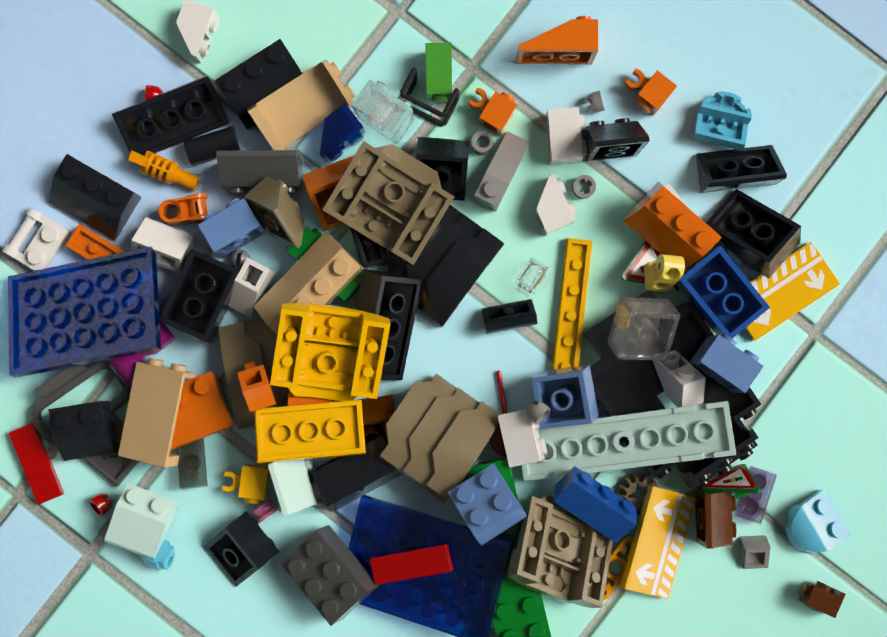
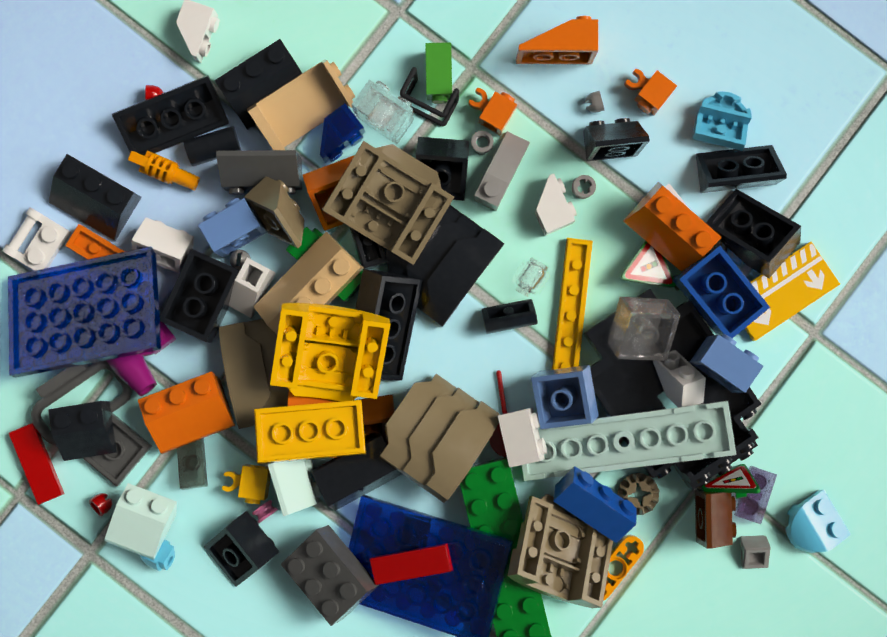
tan panel [118,358,196,468] -> none
orange piece [158,193,208,226] -> none
orange brick [237,361,276,412] -> none
medium blue brick [448,463,527,546] -> none
light grey hinge [527,401,551,425] -> none
white brick [546,107,587,165] -> none
yellow tile [620,485,696,599] -> none
light yellow leg [644,254,685,292] -> none
reddish brown brick [799,580,846,618] -> none

